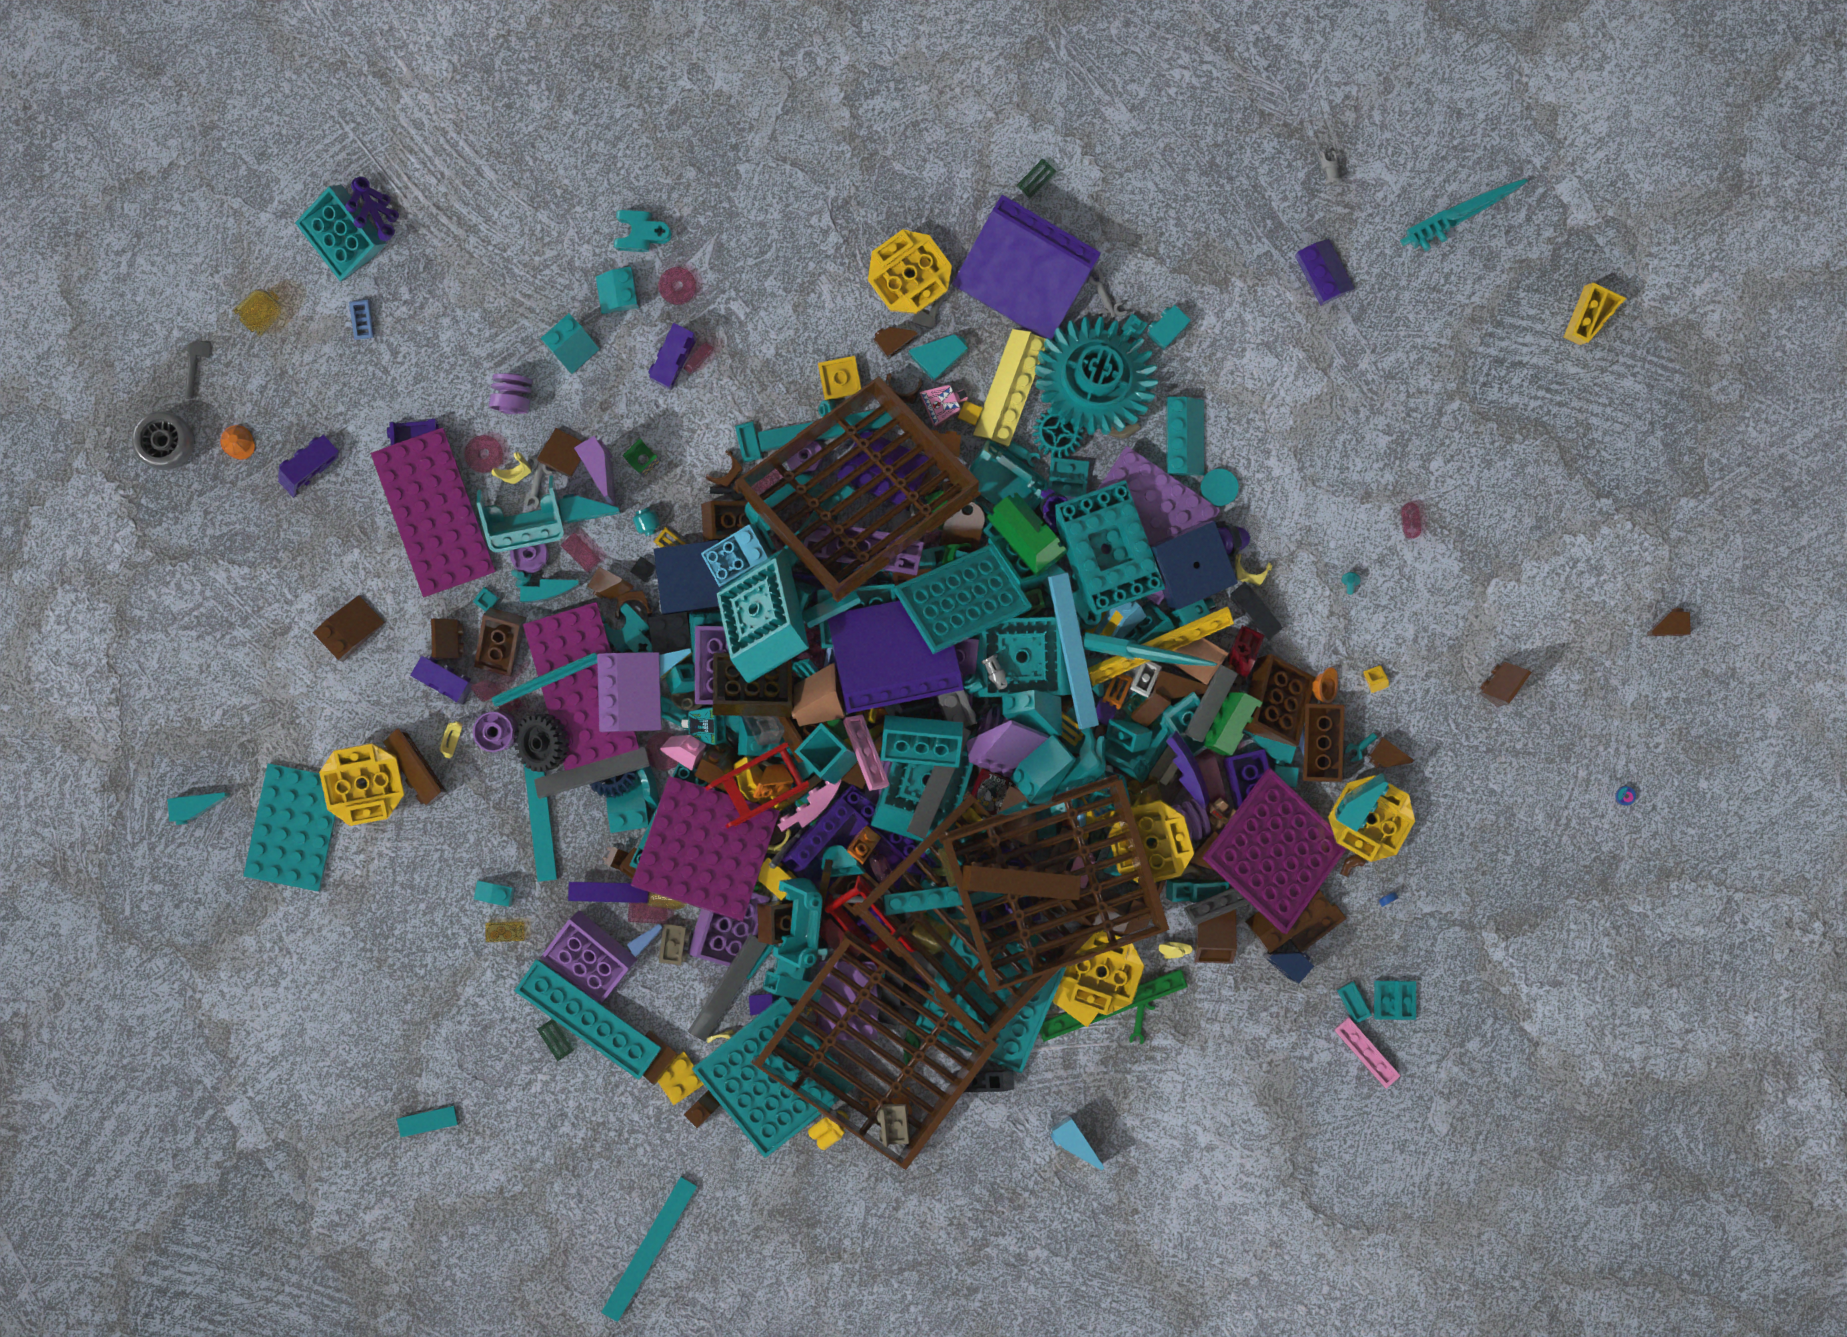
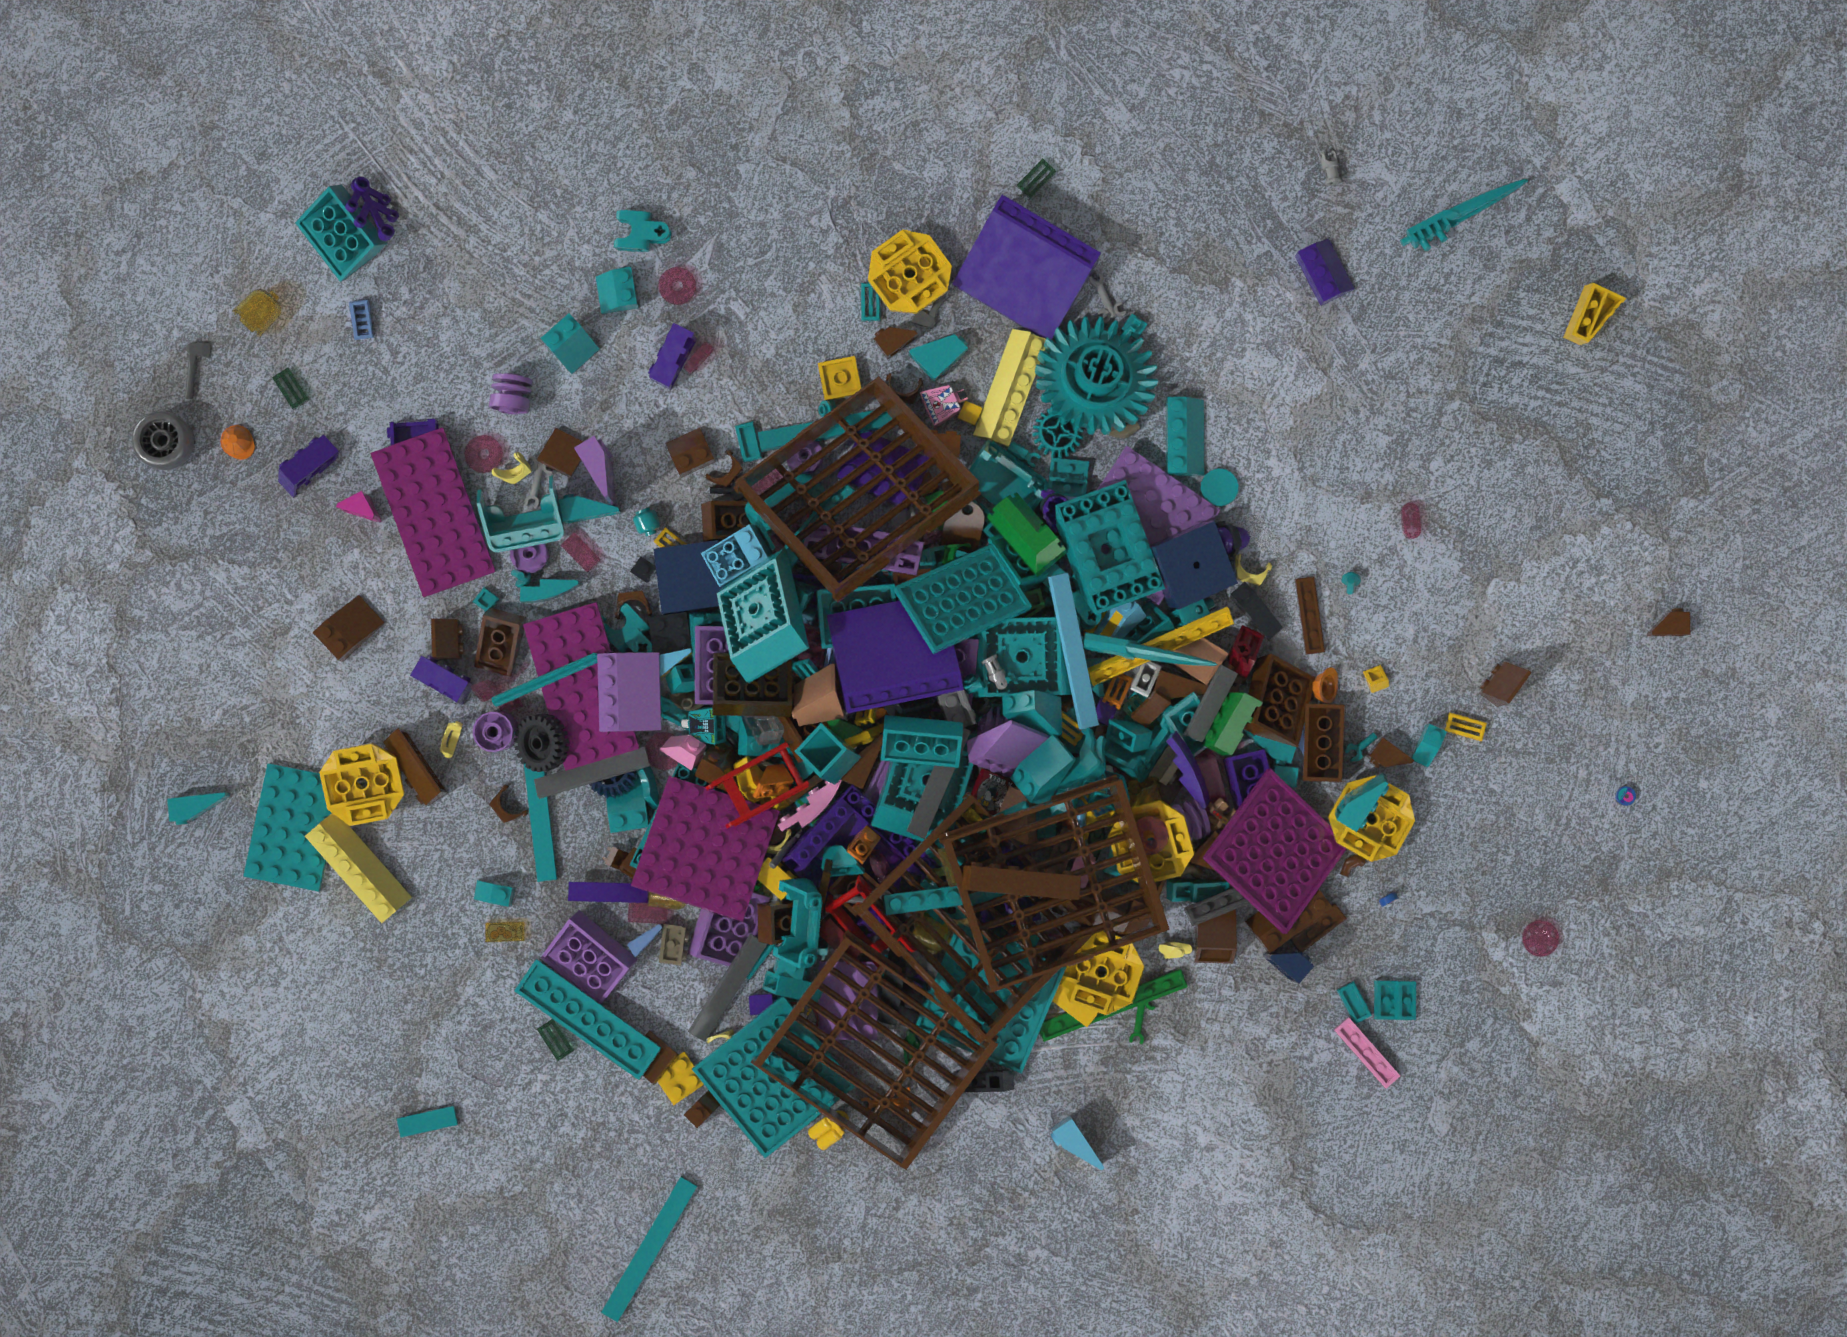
reddish brown slope [587,567,634,600] -> none
green piece [622,438,661,478] -> none
teal tile [801,590,861,628] -> none
bright pink plate [843,715,889,791] -> none
dark tan bracket [877,1104,910,1147] -> none
teal brick [1147,305,1191,351] -> none
none -> clear green tile [272,367,310,410]
none -> light yellow slope [305,813,412,923]
none -> dark pink slope [336,491,381,523]
none -> reddish brown helmet [489,784,529,824]
none -> reddish brown slope [665,427,716,478]
none -> teal tile [861,283,880,322]
none -> clear pink tile [1135,816,1169,855]
none -> reddish brown tile [1295,577,1325,655]
none -> teal slope [1411,724,1447,768]
none -> yellow tile [1444,712,1487,741]
none -> clear pink wheel [1522,920,1559,957]

